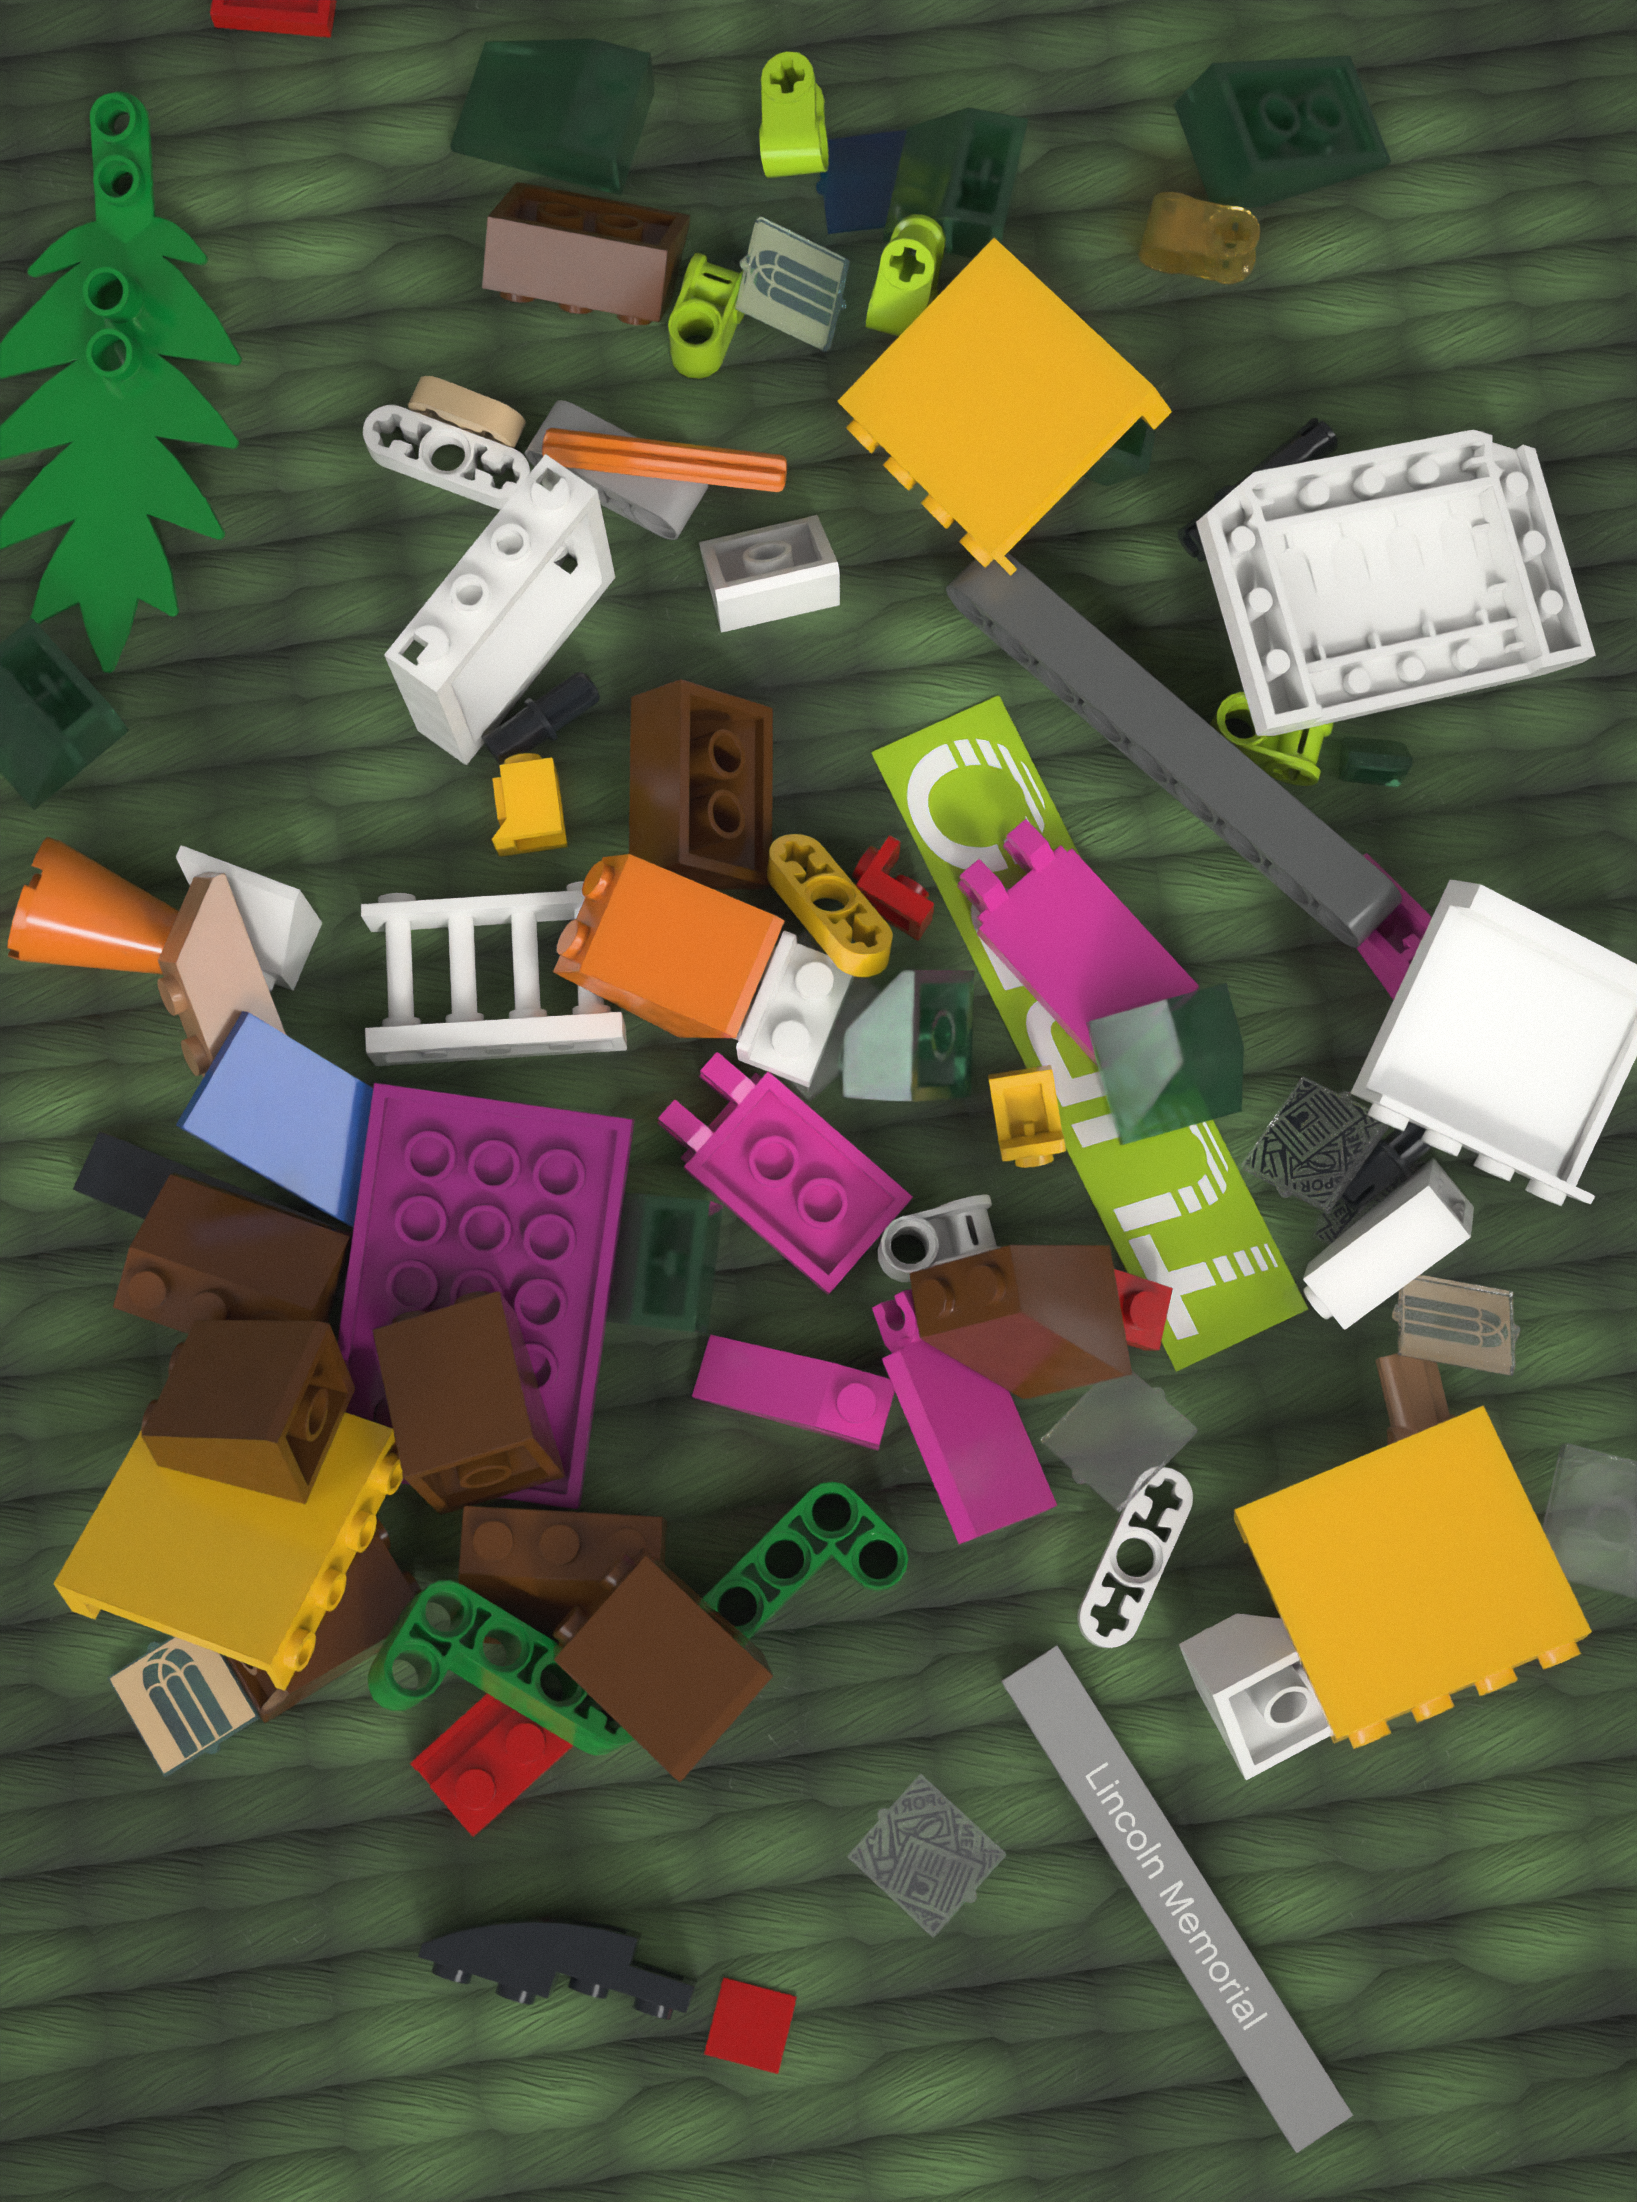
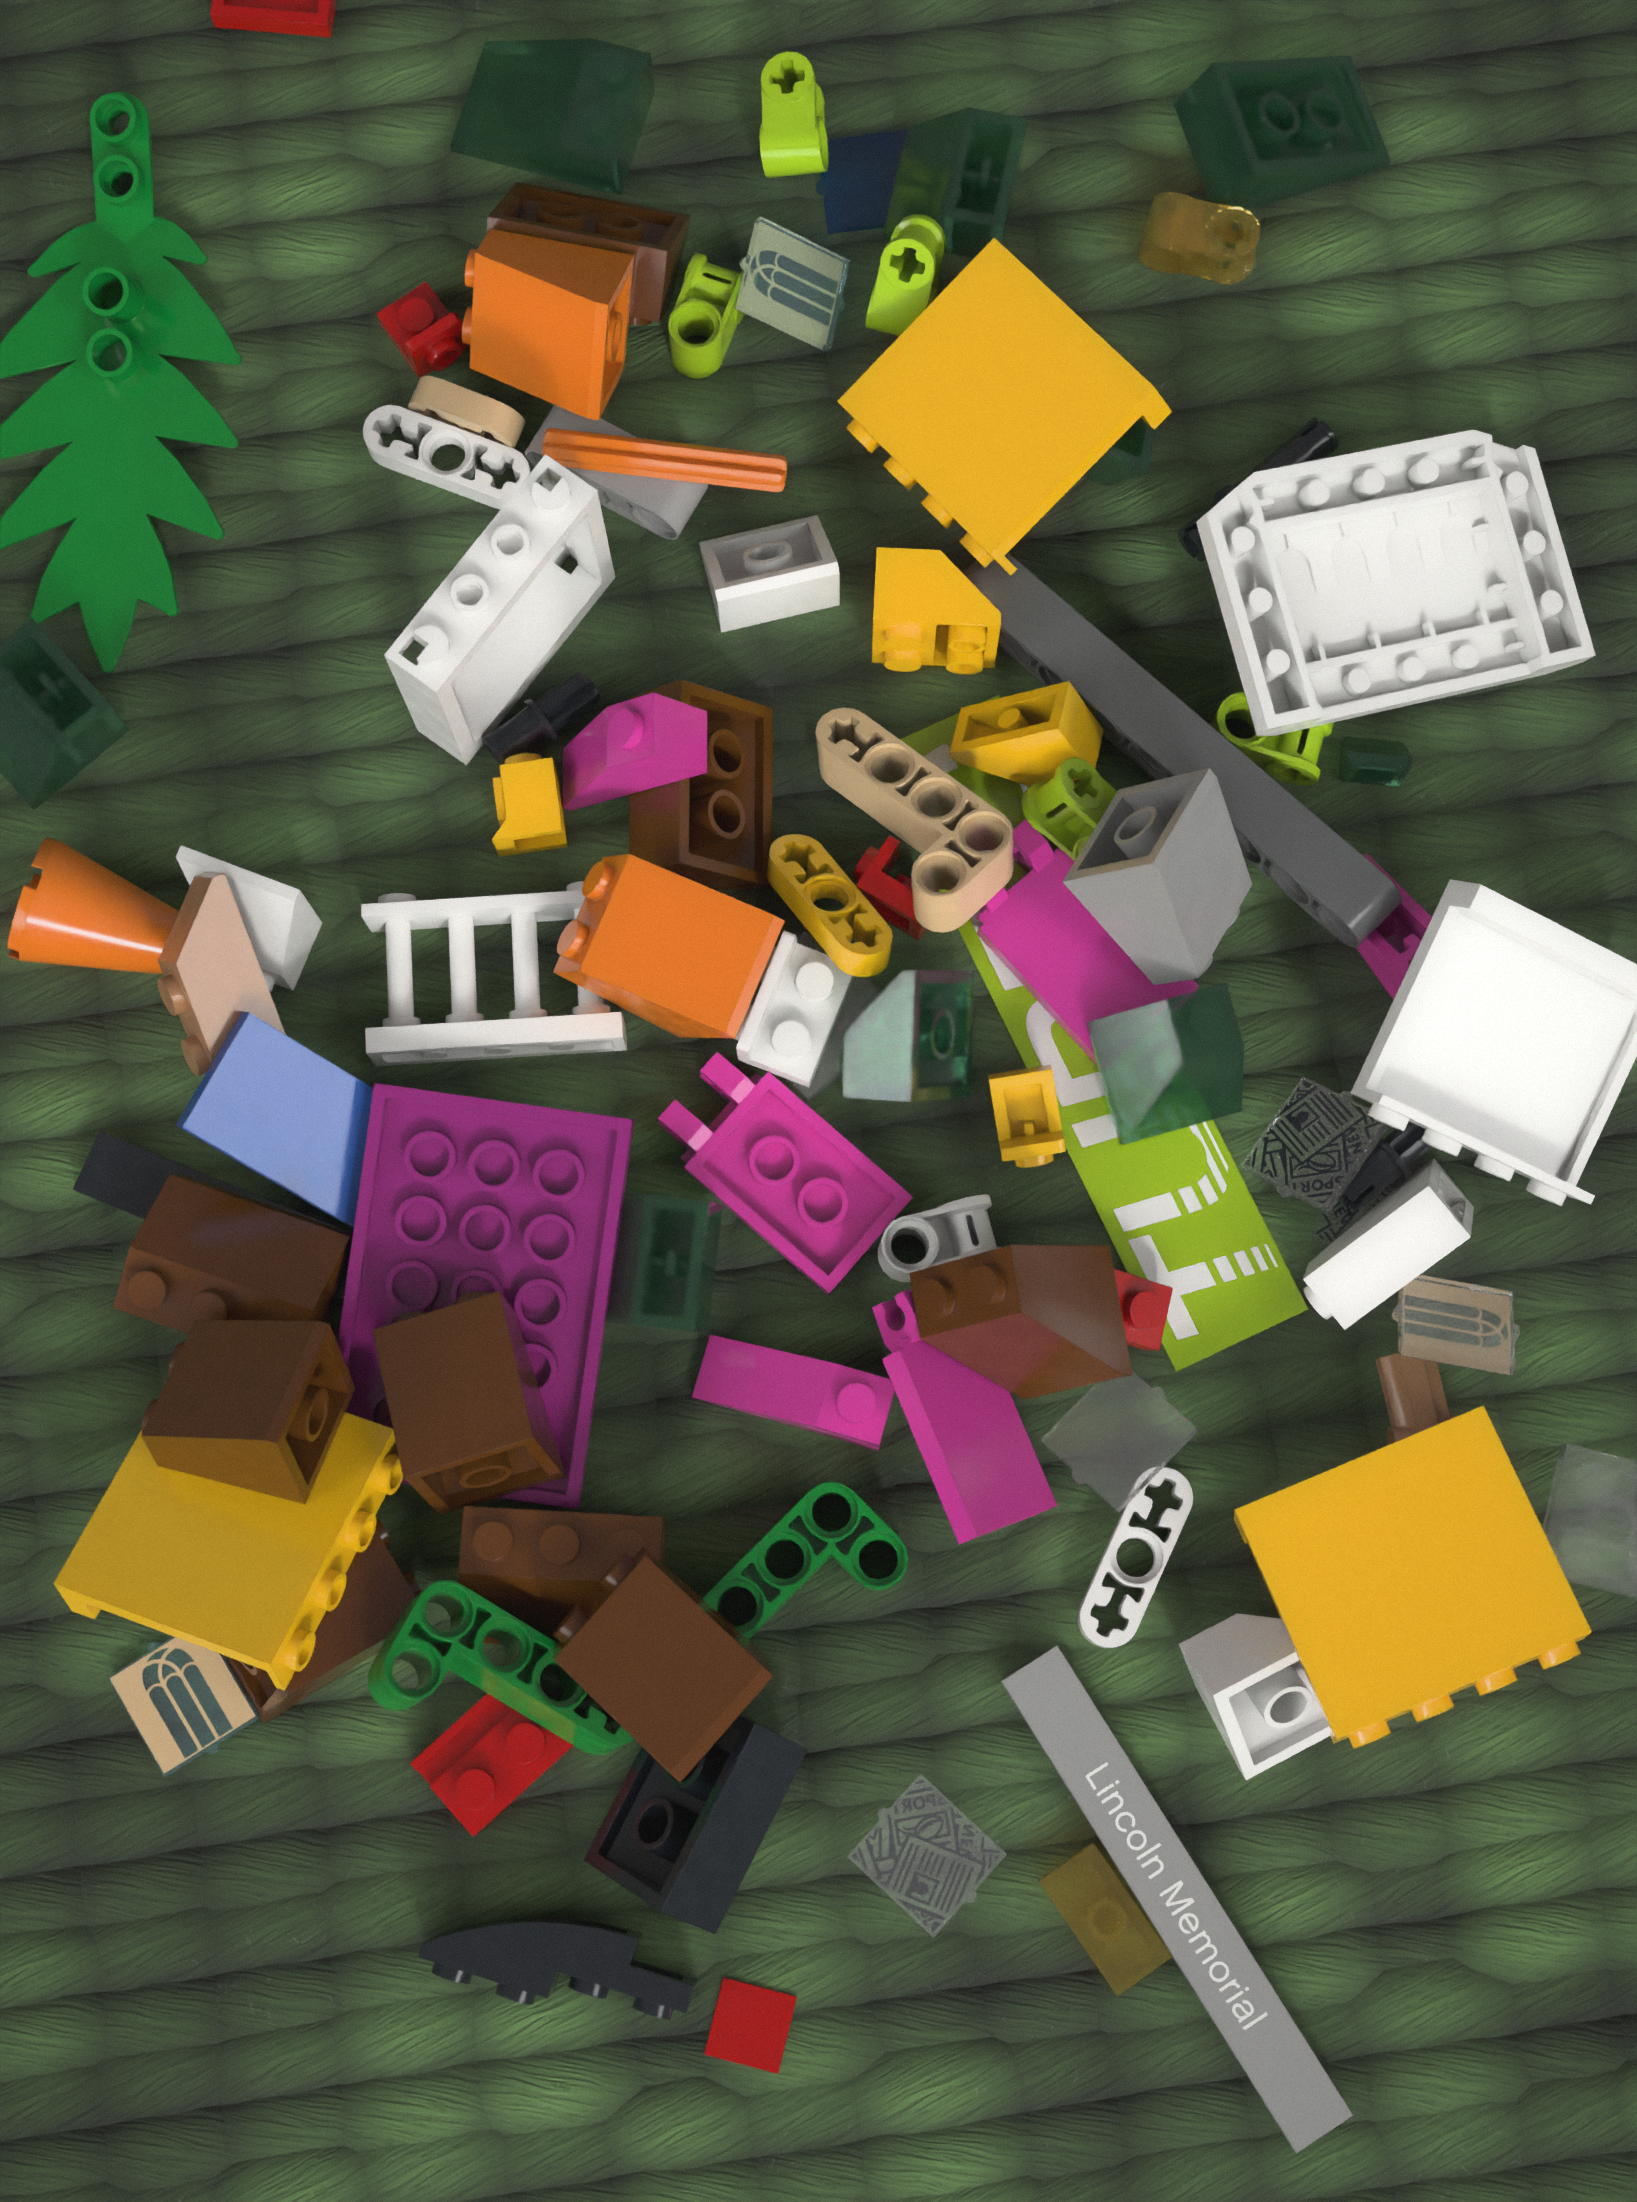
none -> red bracket [376,281,469,379]
none -> orange slope [462,229,634,421]
none -> dark pink slope [563,692,707,811]
none -> black slope [584,1713,808,1934]
none -> tan beam [815,708,1014,933]
none -> yellow slope [872,547,1001,675]
none -> yellow slope [949,681,1104,786]
none -> lime piece [1021,757,1118,861]
none -> clear yellow plate [1038,1842,1172,1997]
none -> light grey slope [1063,768,1252,985]

